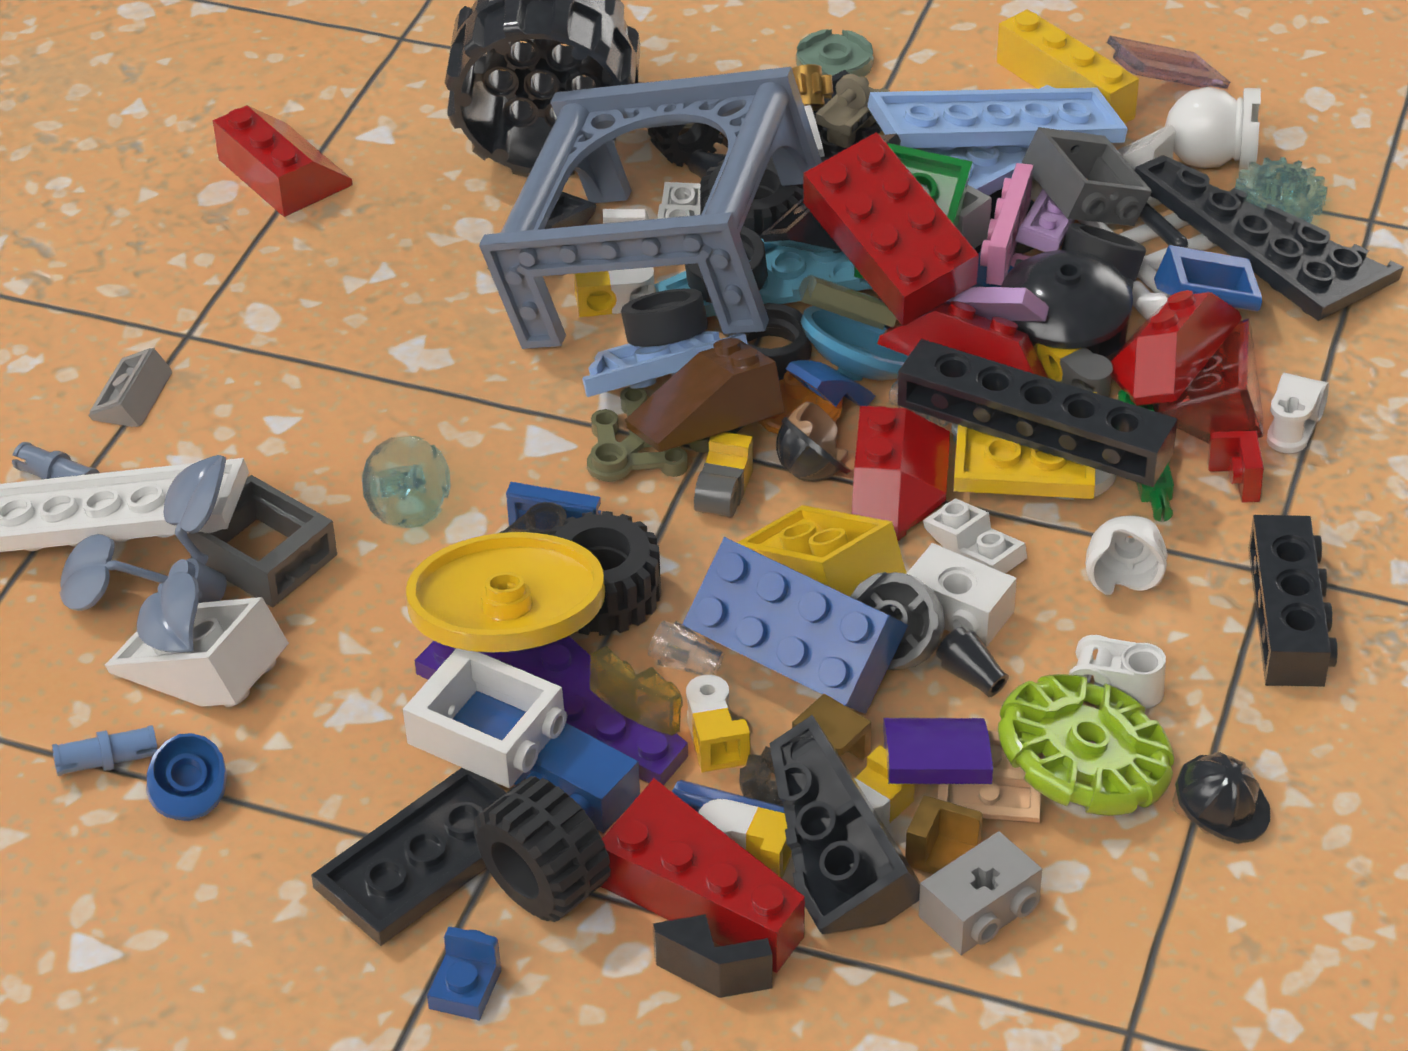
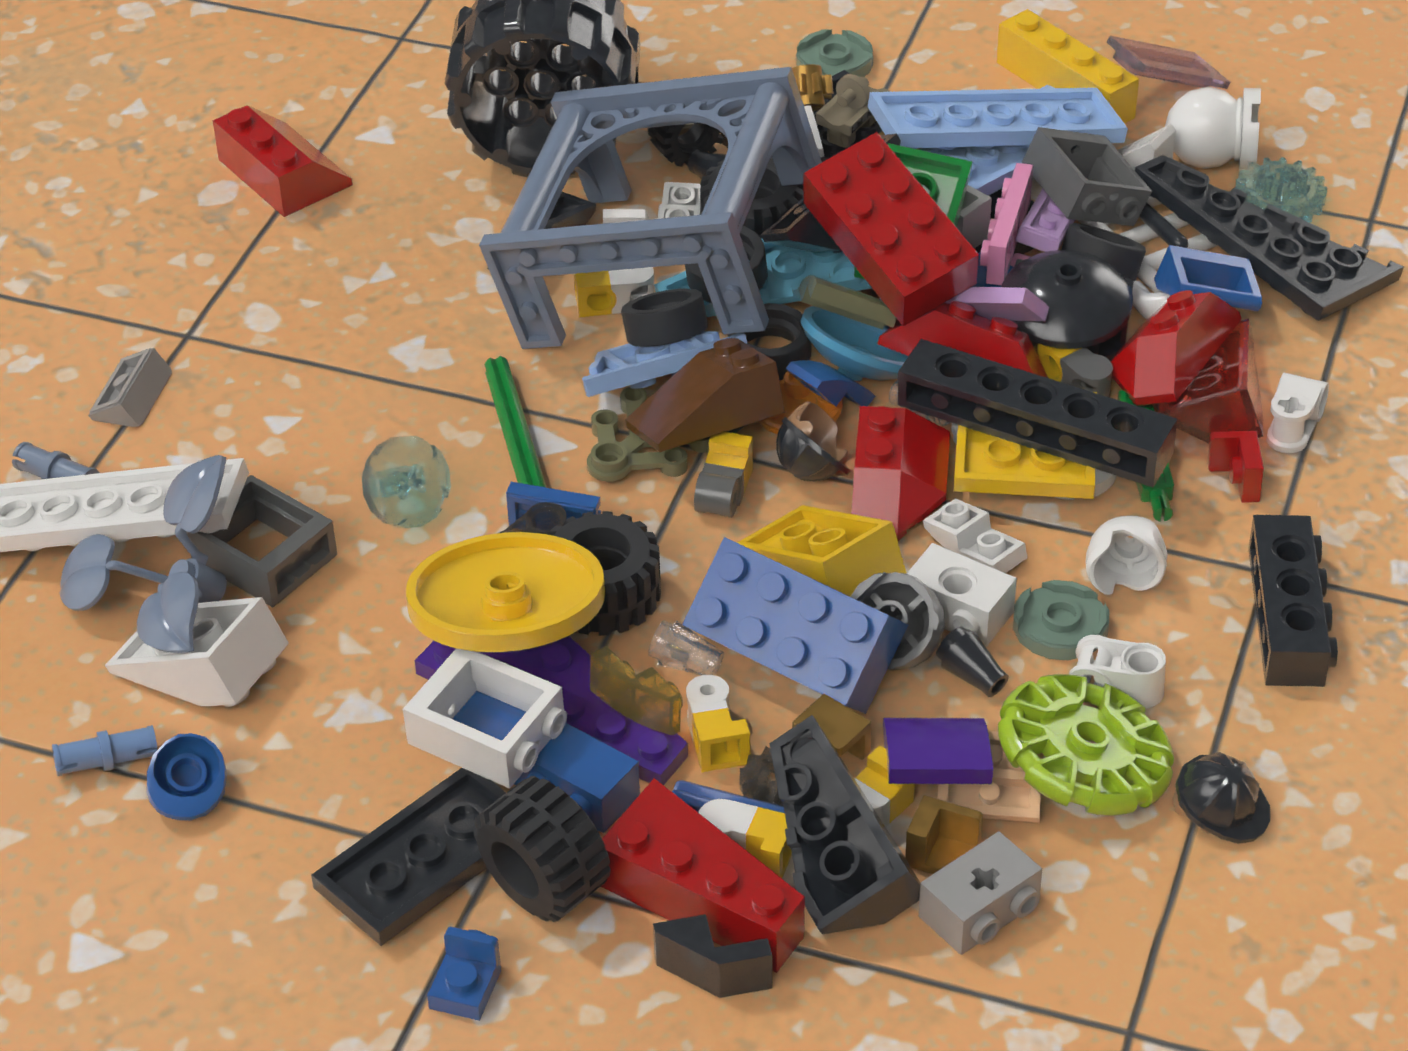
none -> green axle [484,356,547,488]
none -> sand green tile [1013,580,1109,660]

